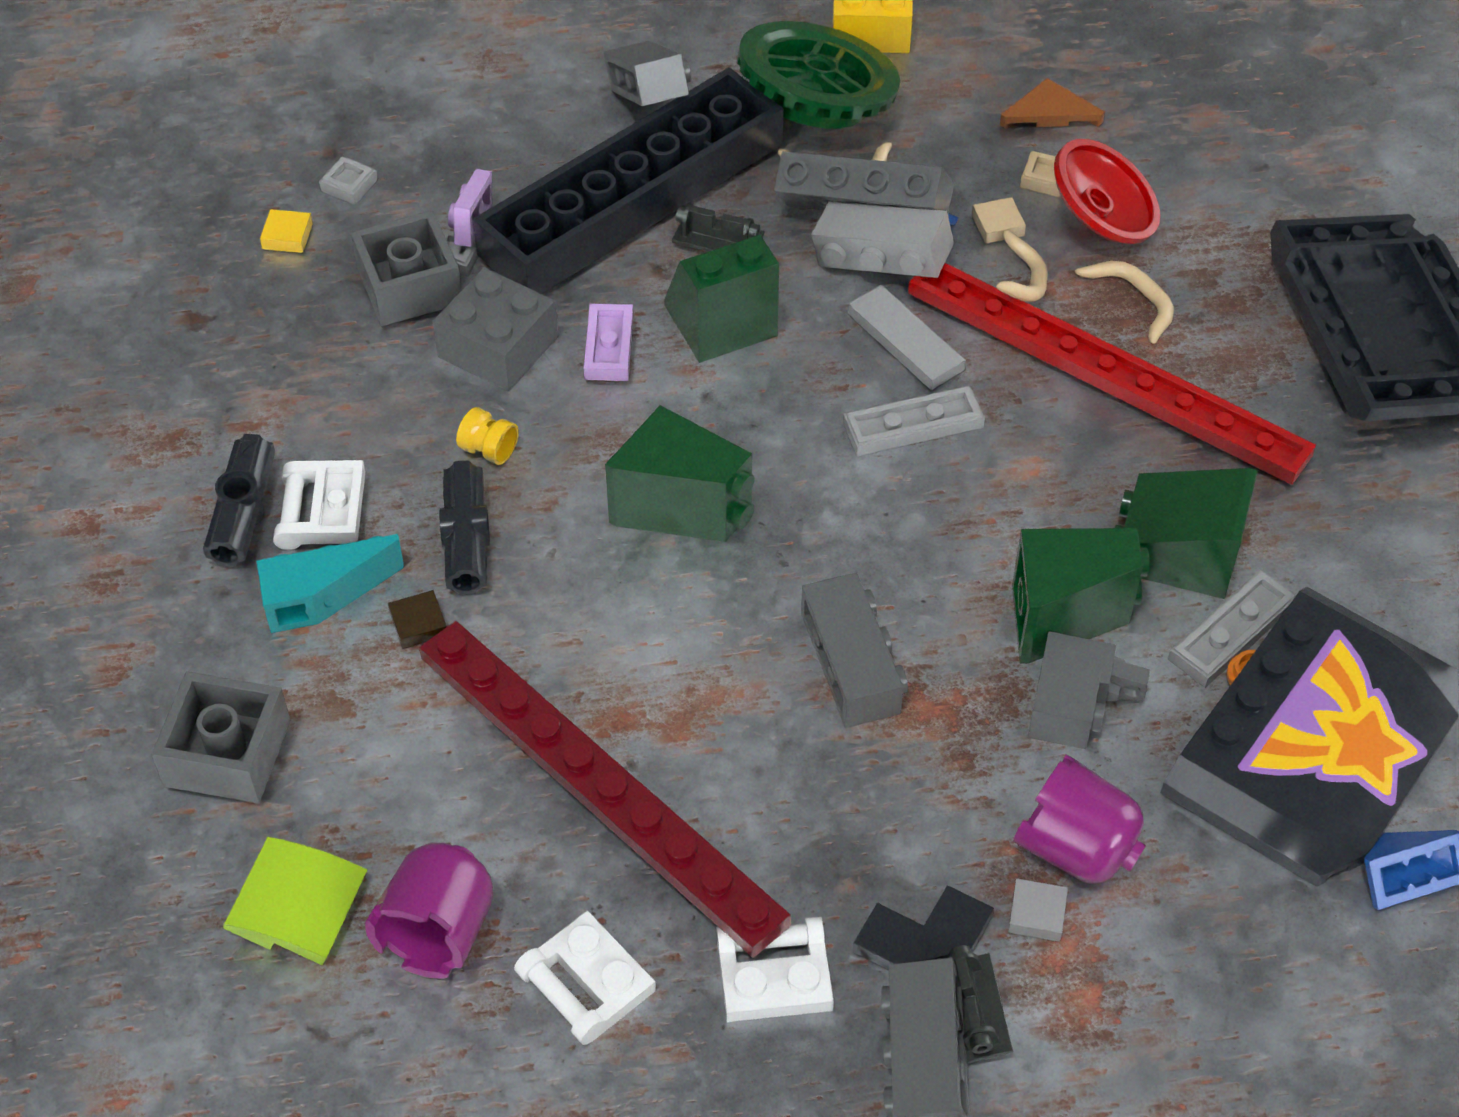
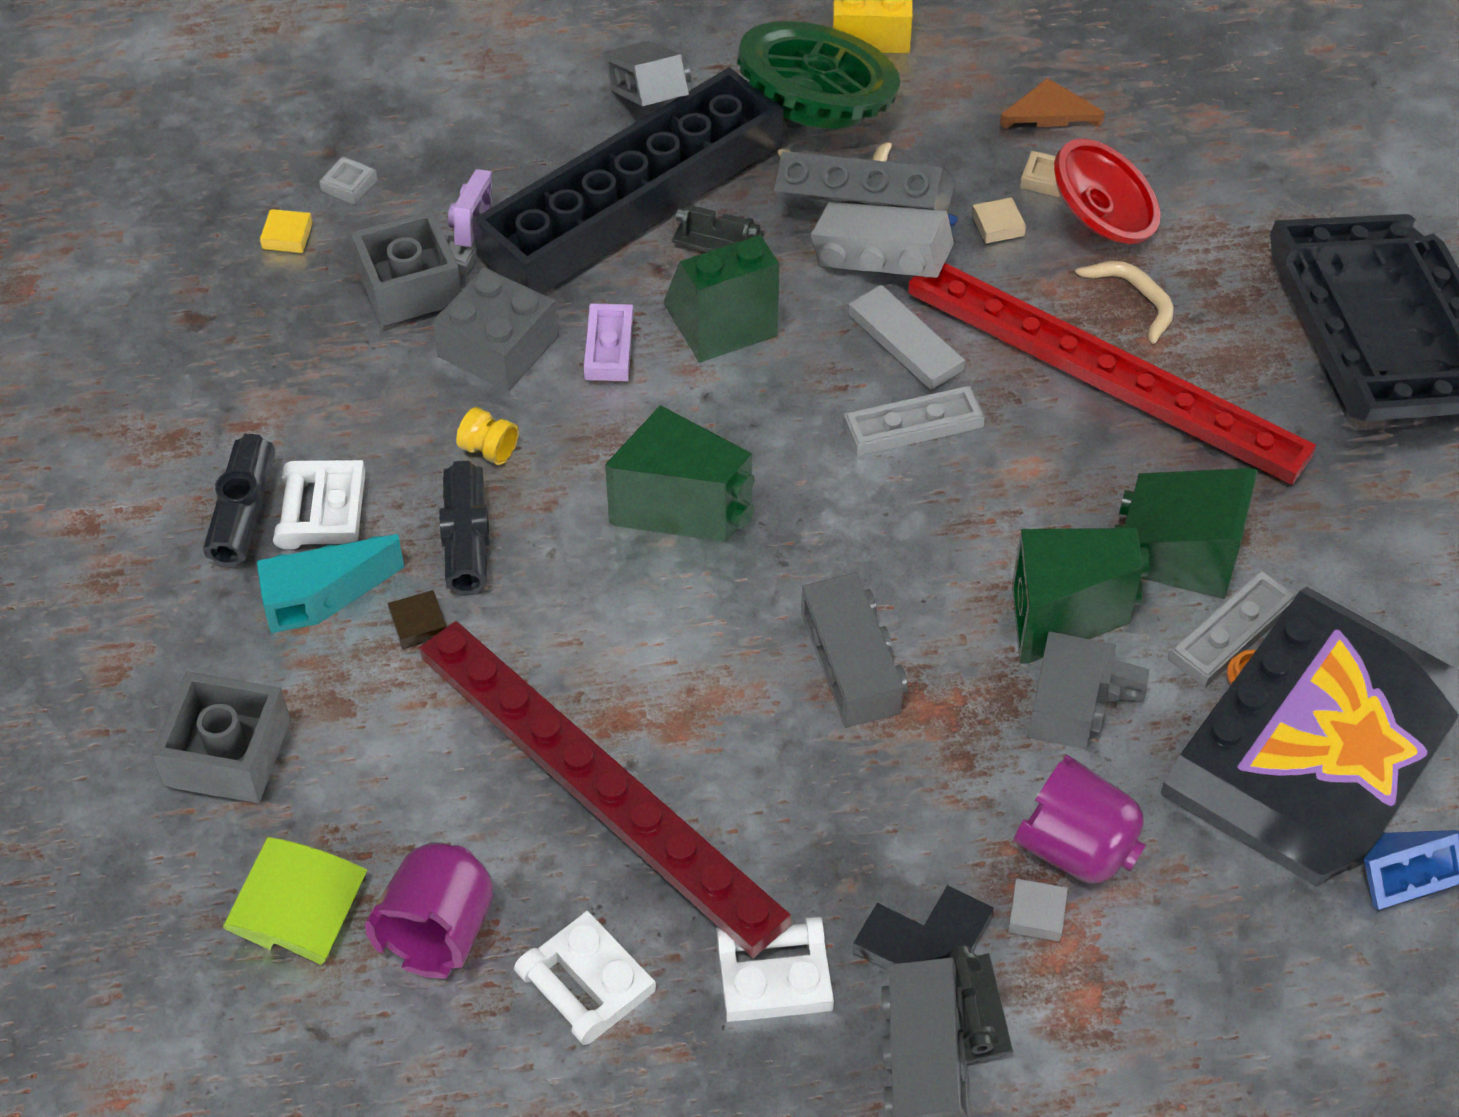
tan animal [996,231,1048,302] -> none

